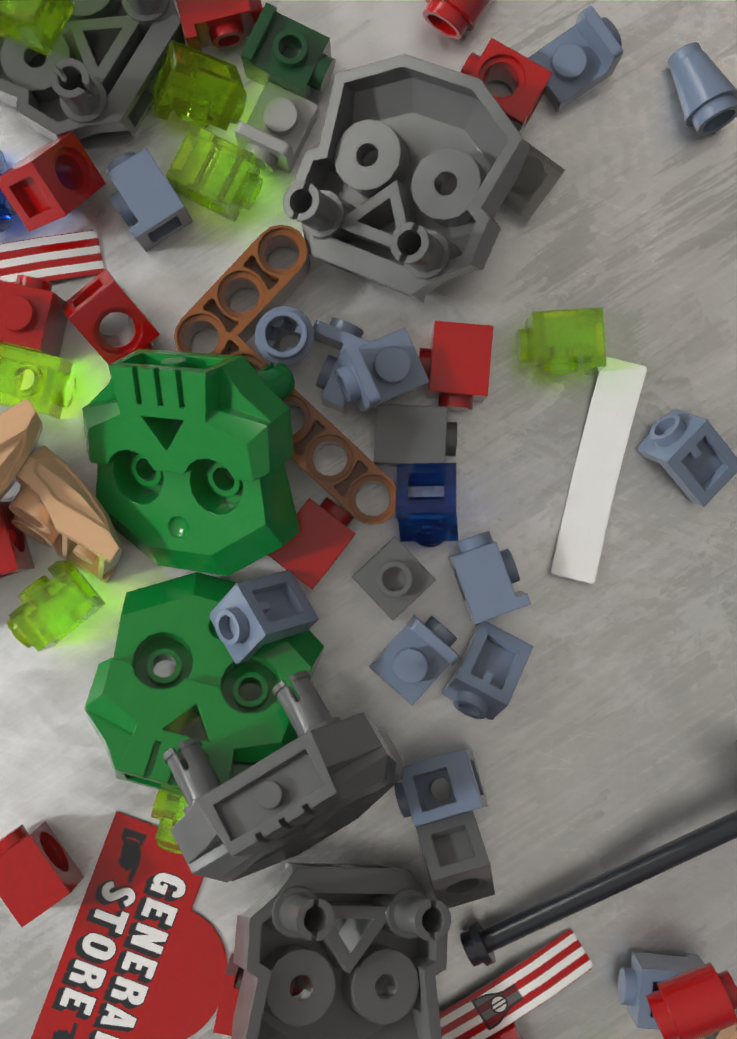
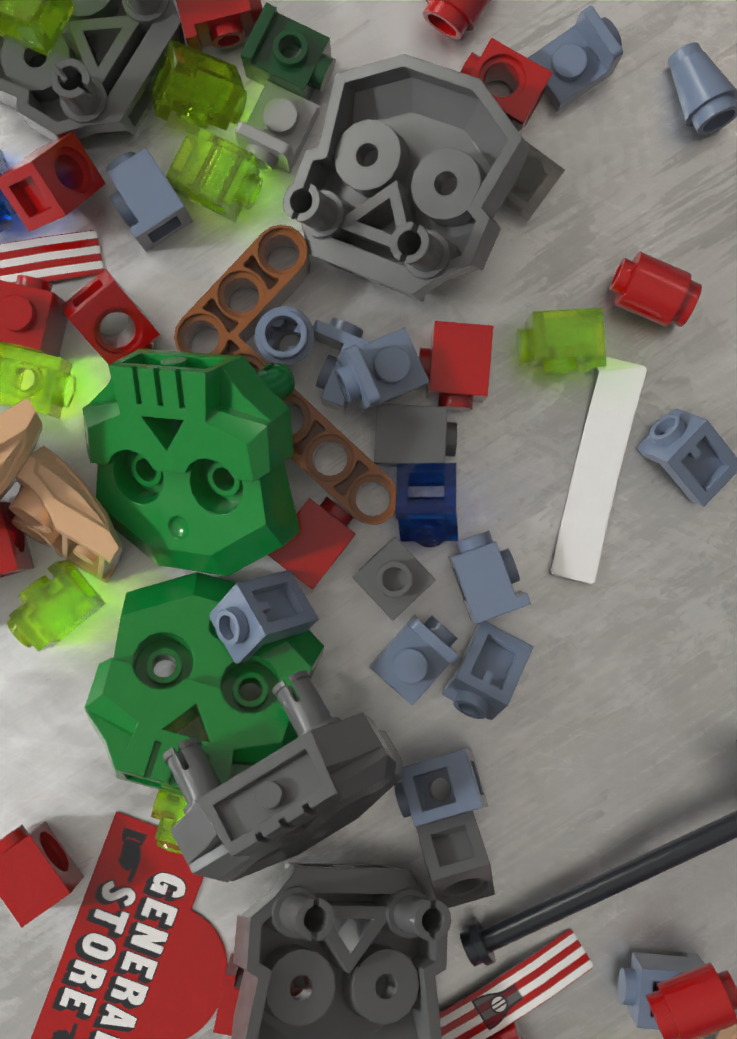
none -> red brick [609,251,702,327]

